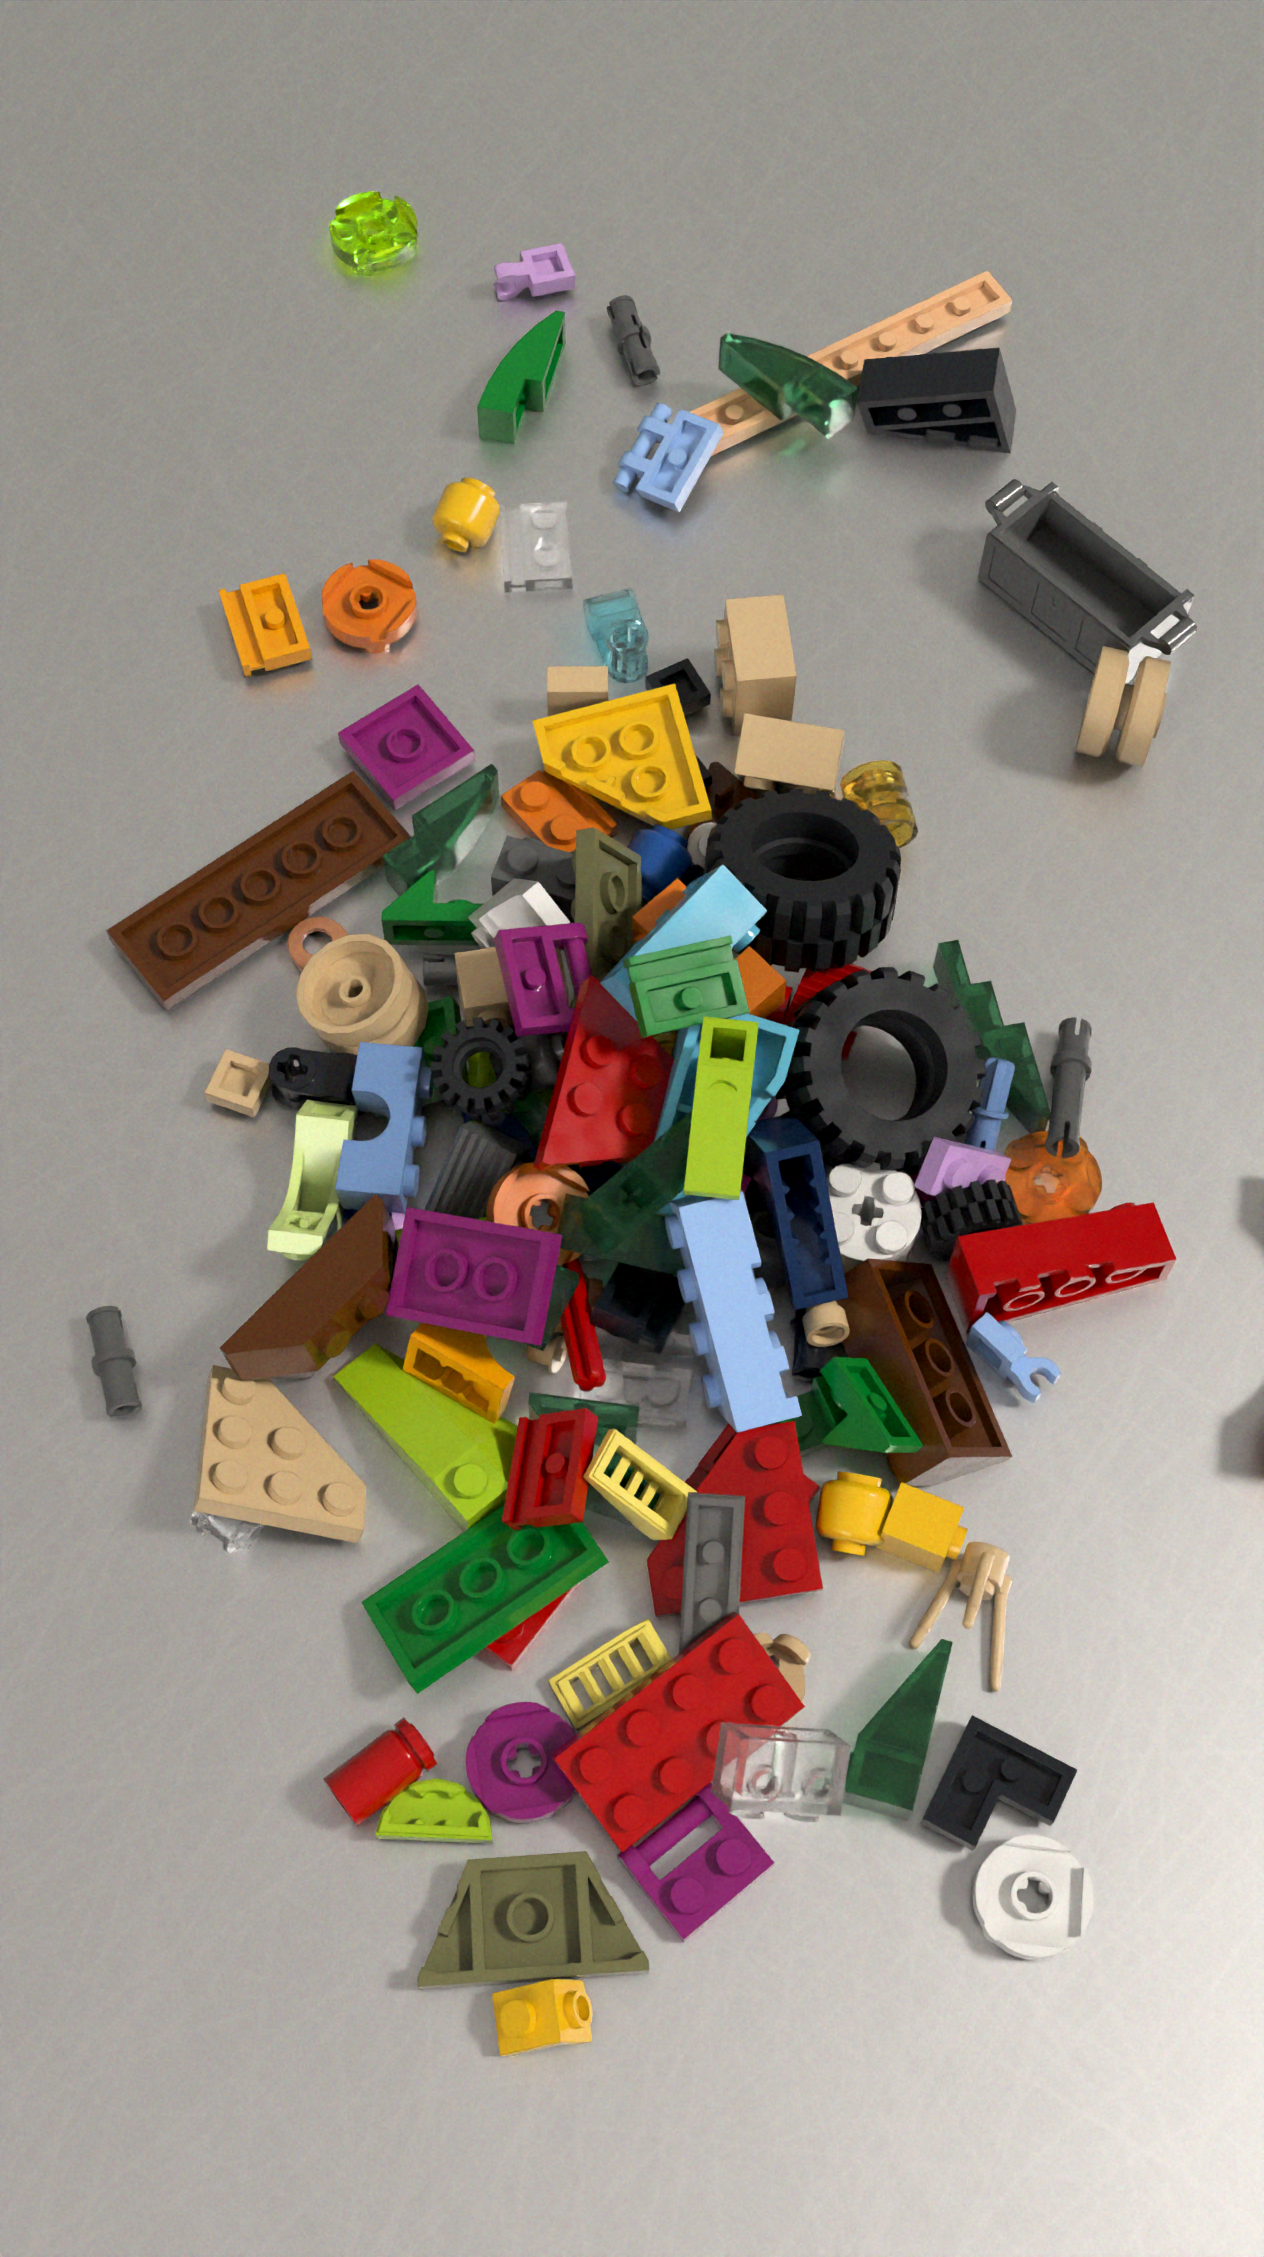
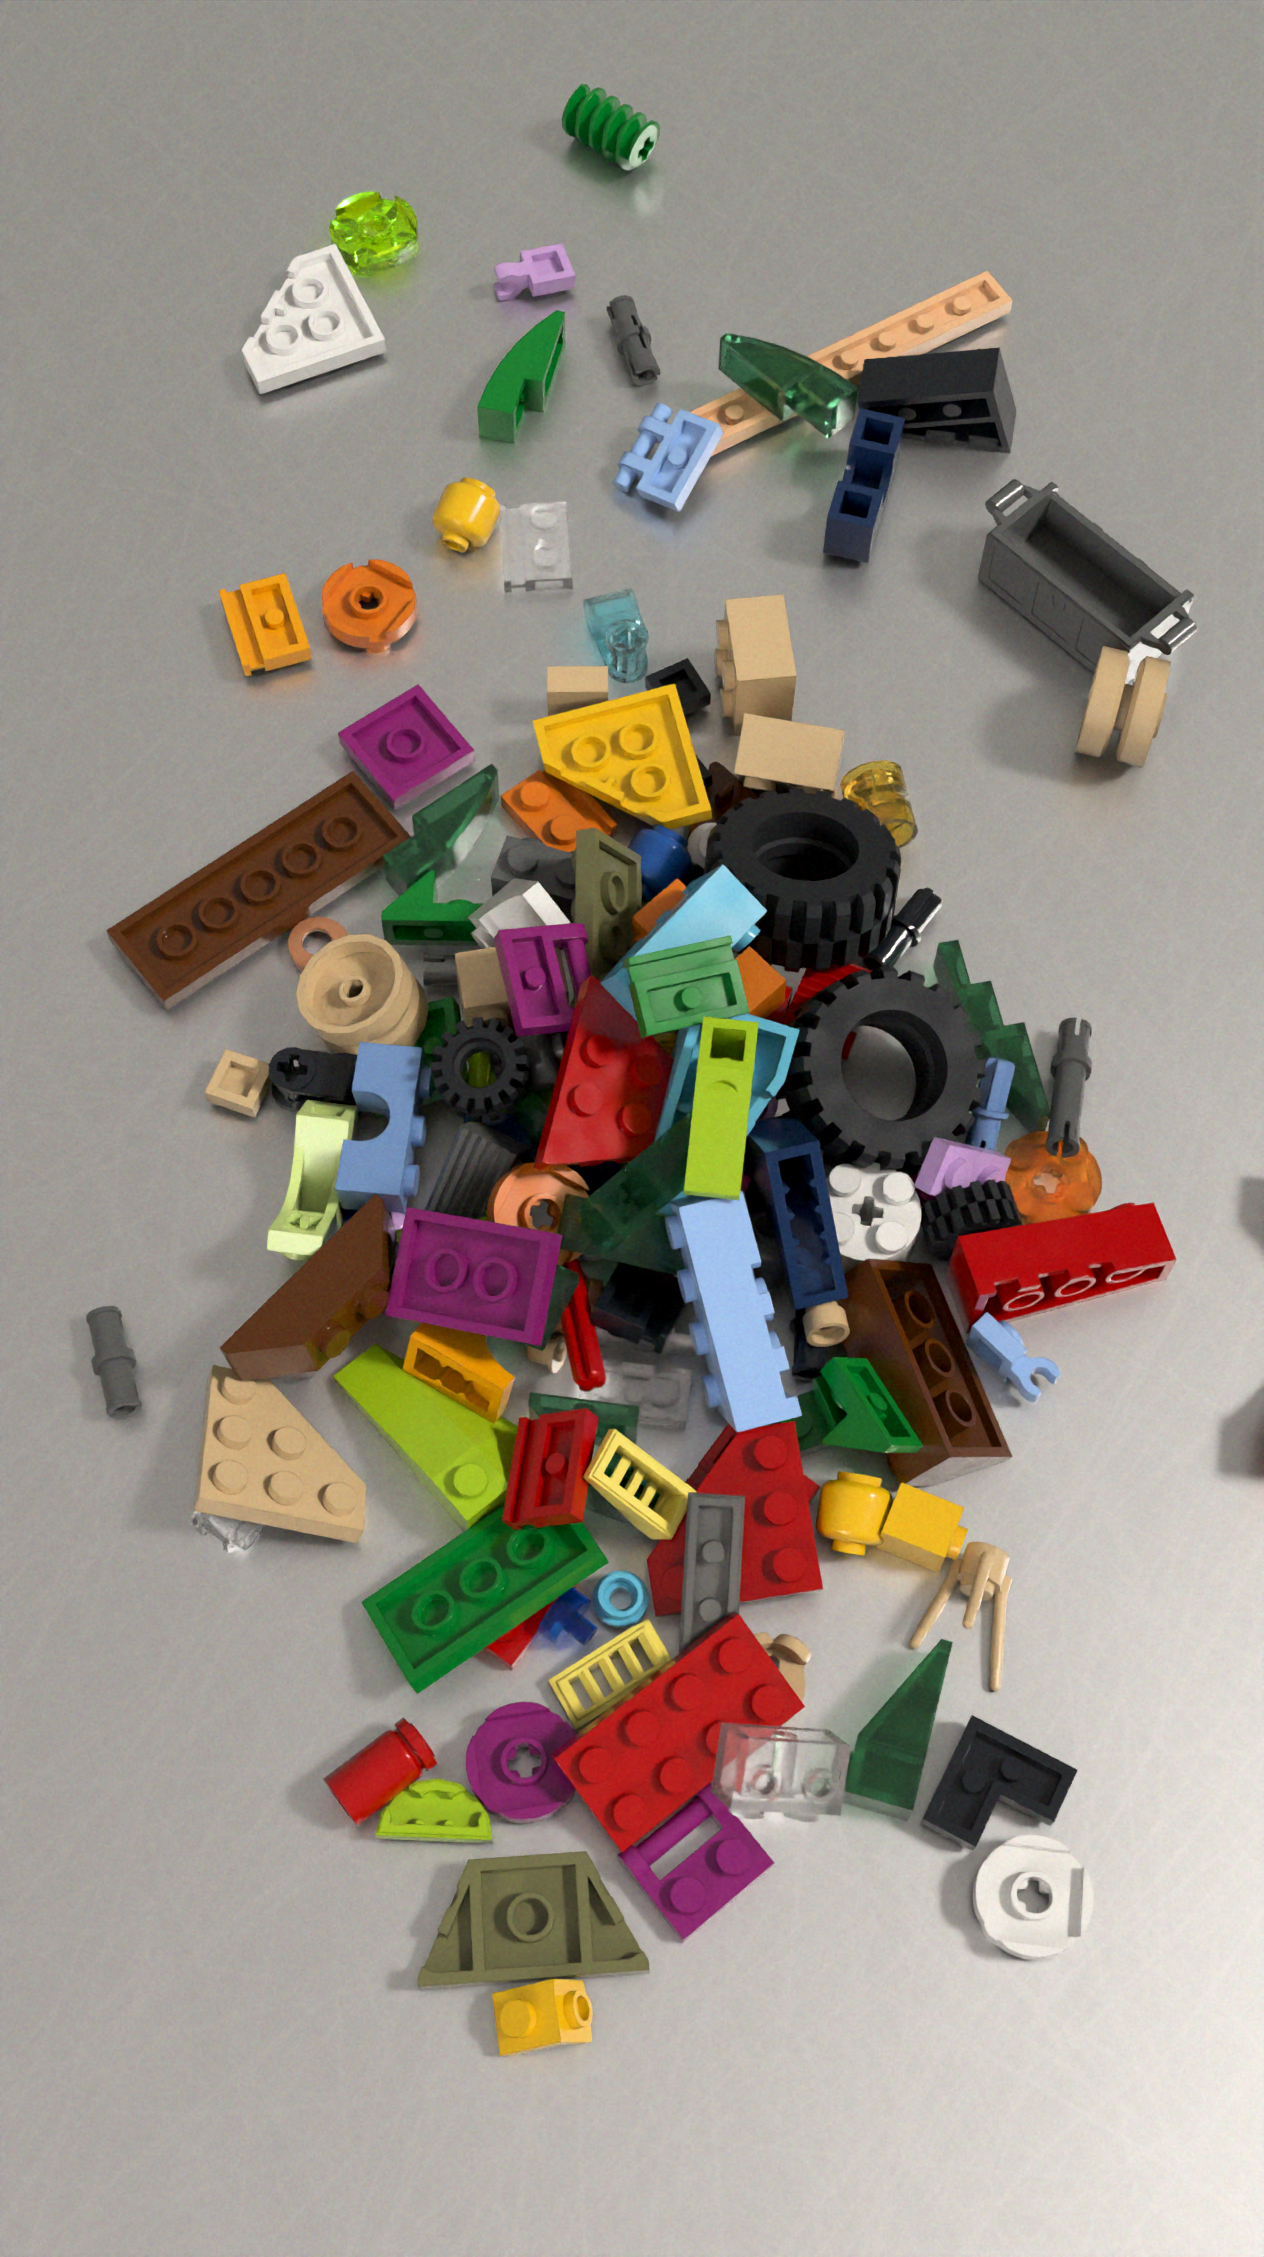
none -> white plate [242,244,386,395]
none -> clear blue tile [537,1587,598,1646]
none -> green piece [562,84,660,171]
none -> medium azure plate [592,1571,649,1628]
none -> dark blue arch [823,408,905,563]
none -> black axle [862,887,942,971]

